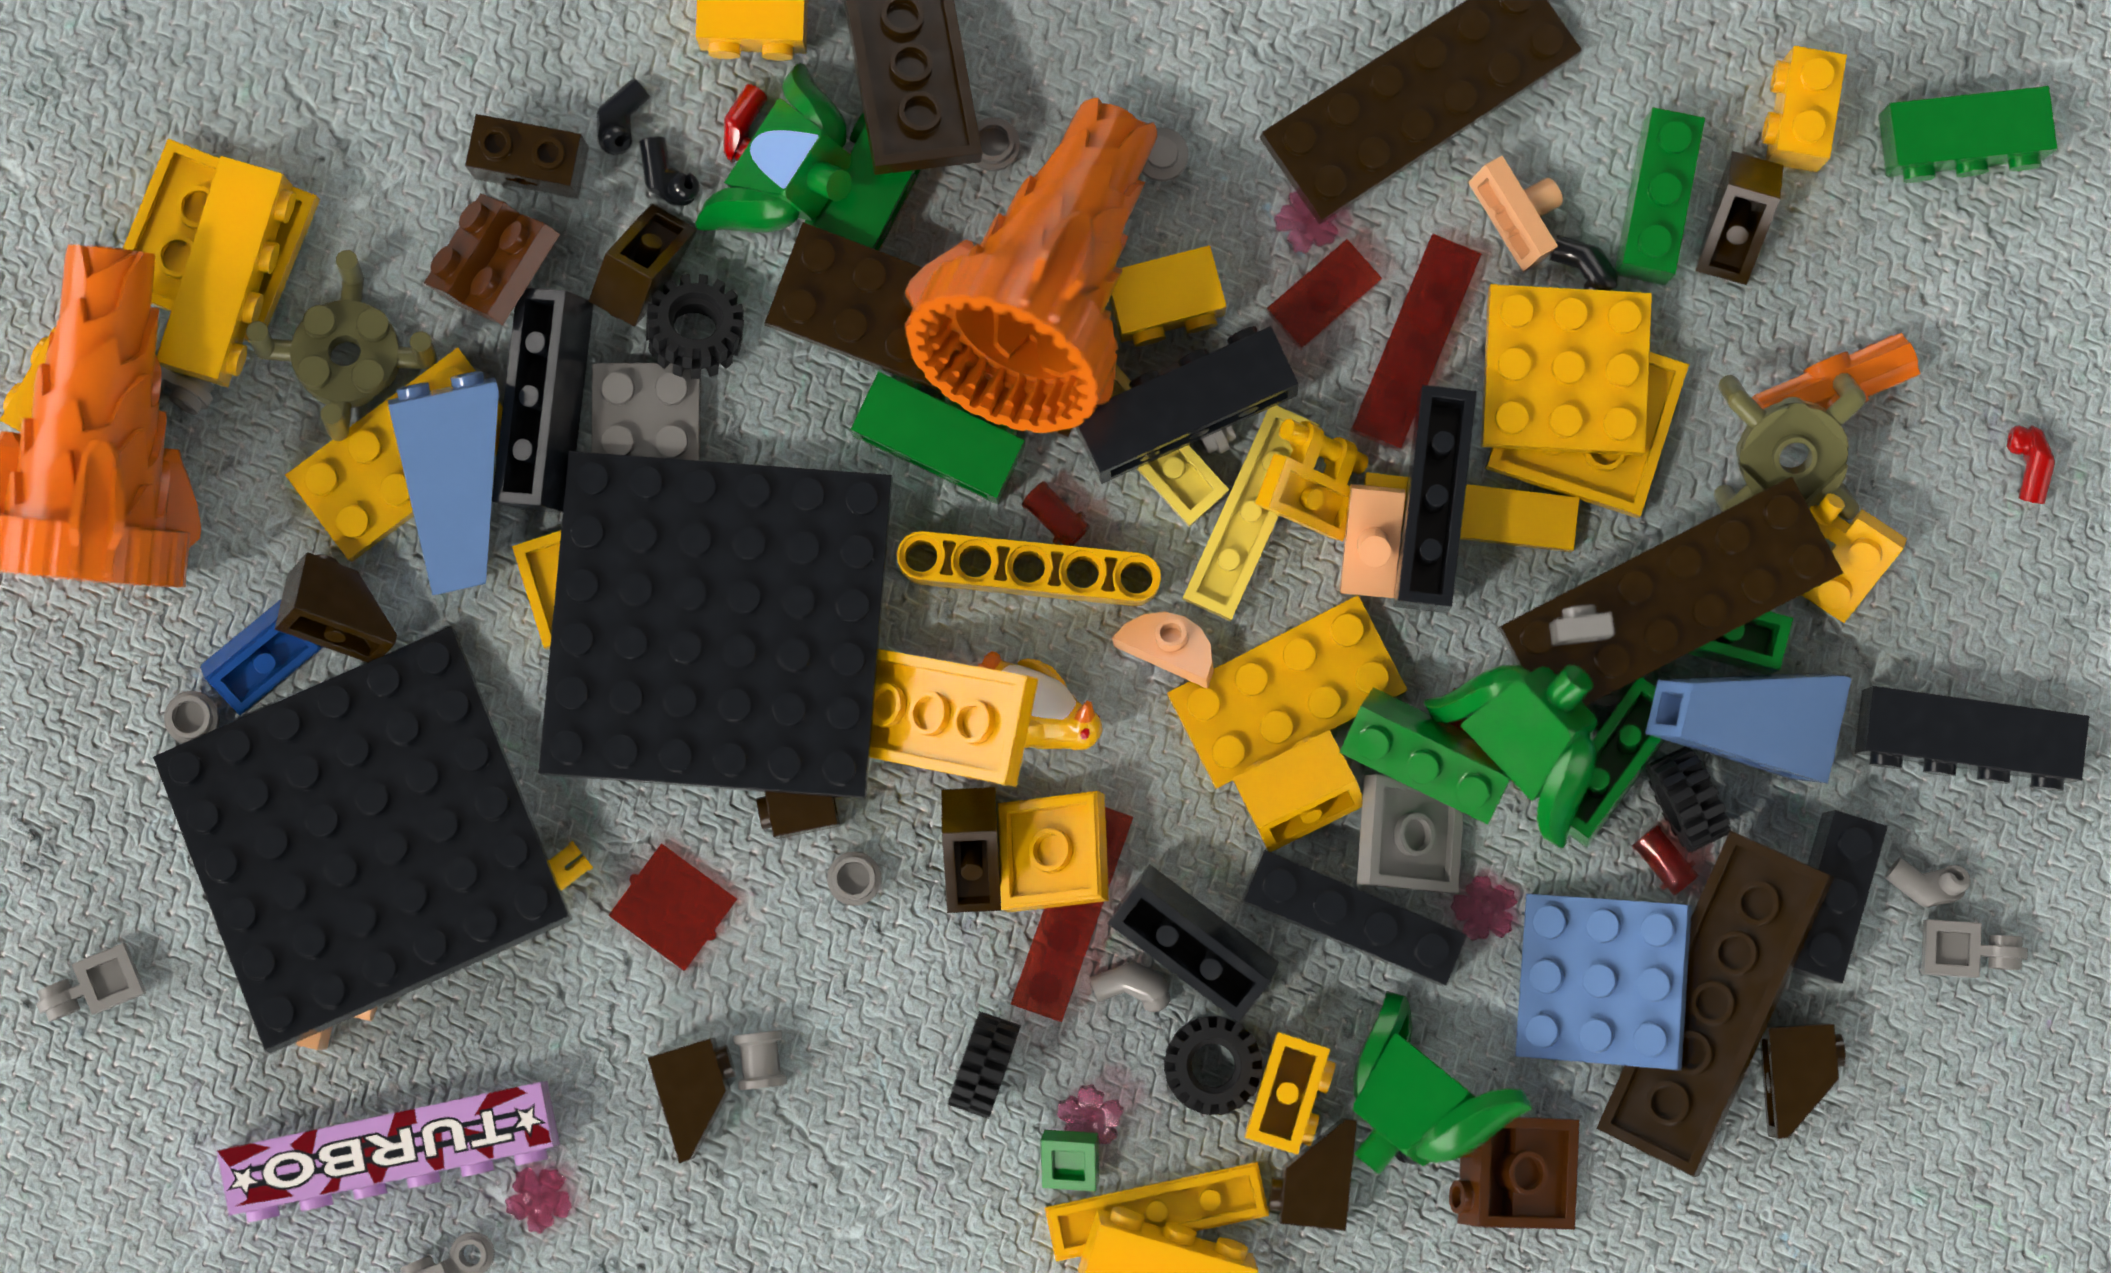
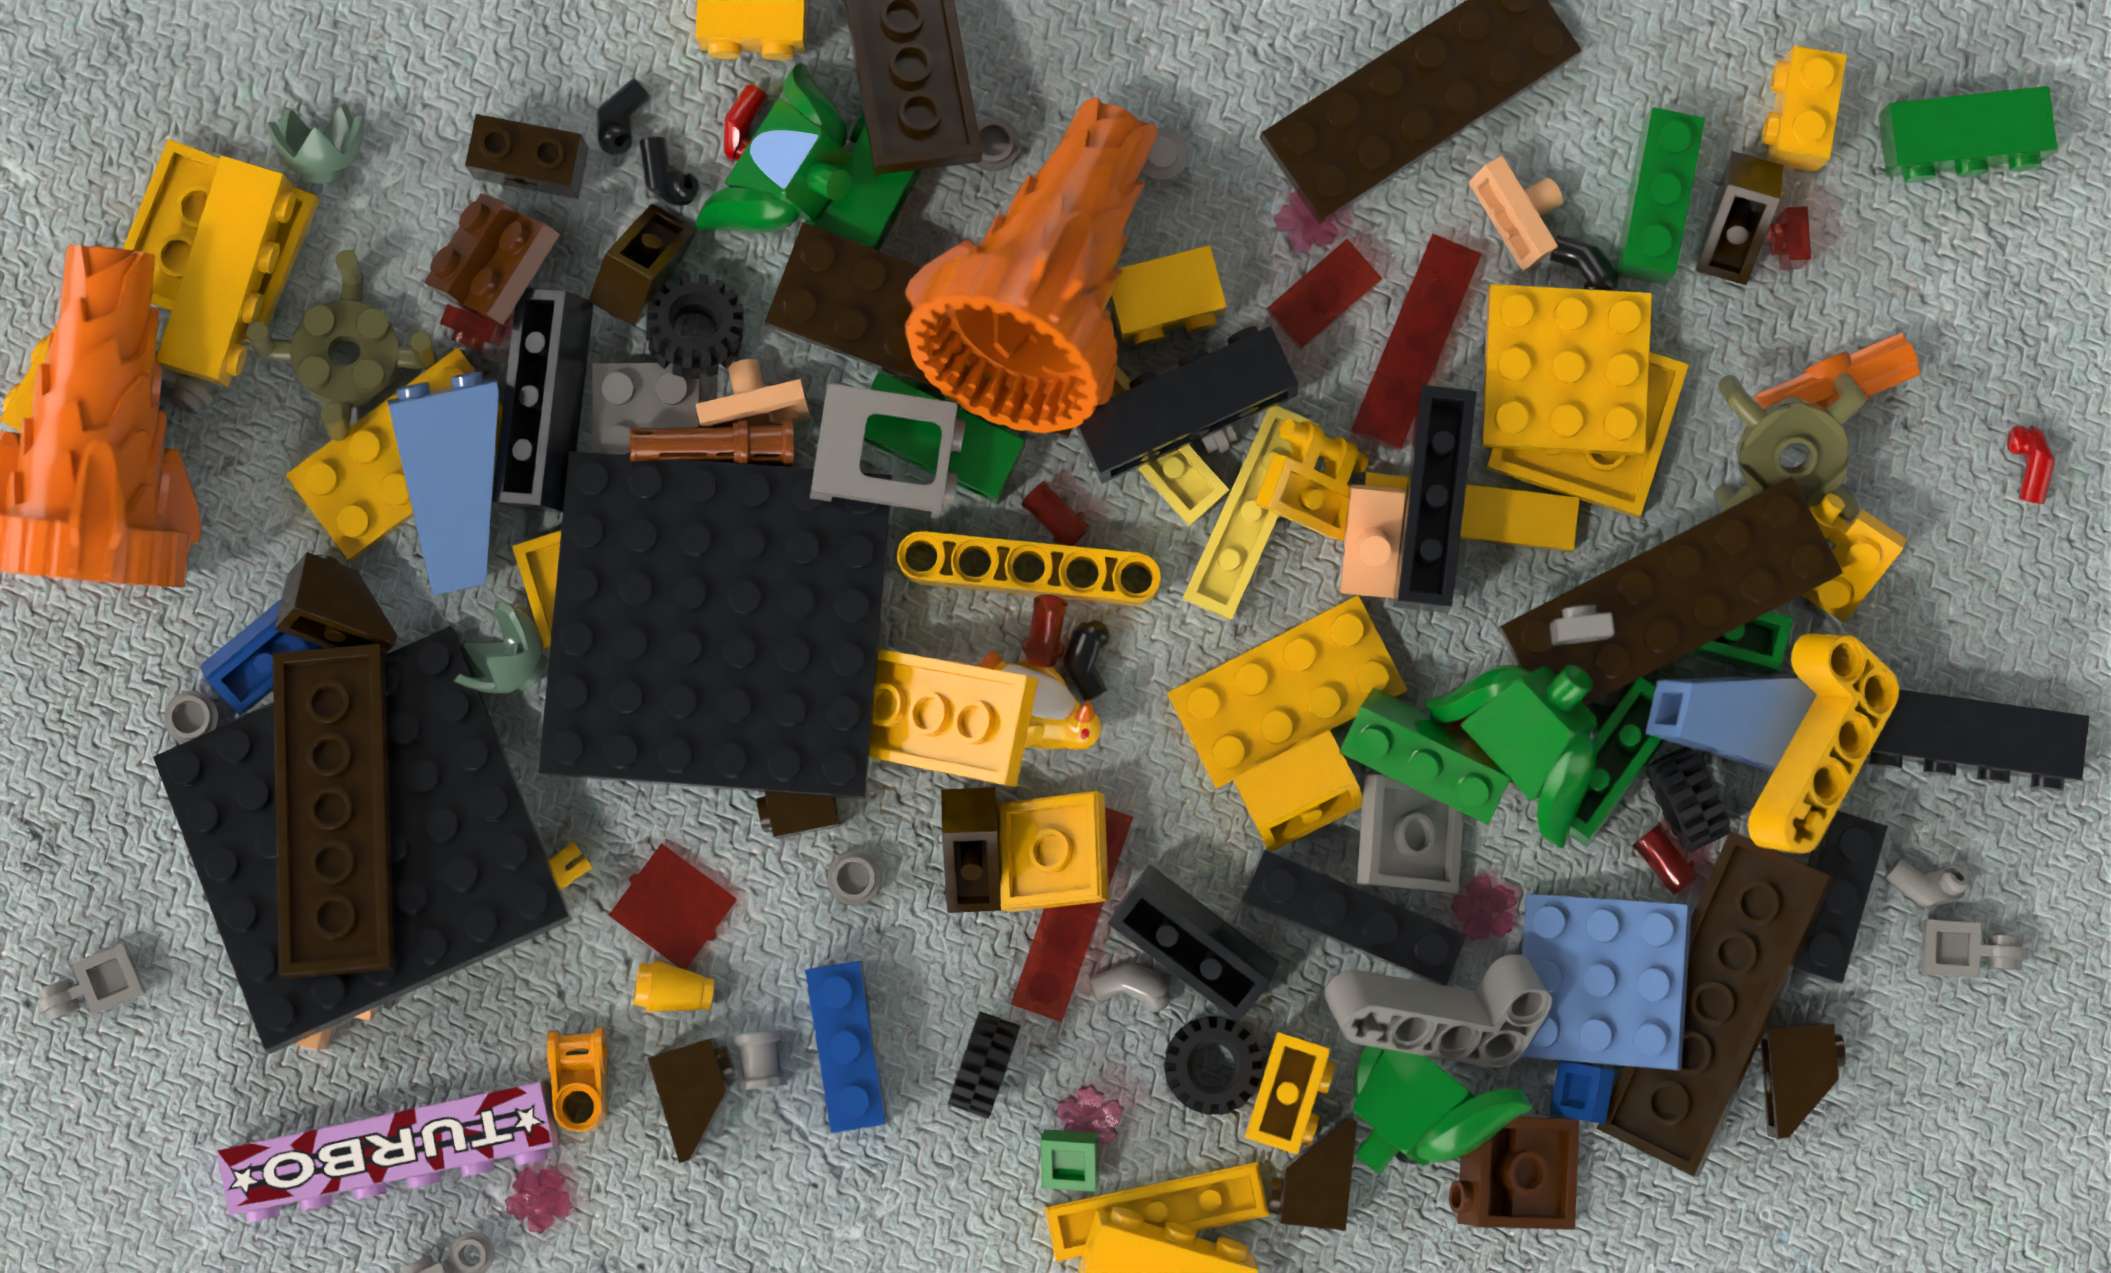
light nougat plate [1112,612,1214,689] -> none
none -> sand green piece [267,103,364,183]
none -> dark brown plate [272,644,395,979]
none -> clear red plate [440,304,507,351]
none -> sand green piece [454,601,547,694]
none -> light orange piece [547,1026,608,1132]
none -> dark orange pin [629,419,794,468]
none -> yellow cone [633,959,714,1013]
none -> light nougat tile [696,359,811,428]
none -> blue arch [805,961,888,1133]
none -> light grey window [810,383,965,518]
none -> clear red pin [1021,594,1068,667]
none -> black arm [1064,620,1110,702]
none -> light grey beam [1324,954,1552,1068]
none -> blue plate [1550,1060,1615,1124]
none -> yellow beam [1748,633,1899,853]
none -> clear red plate [1769,206,1811,270]

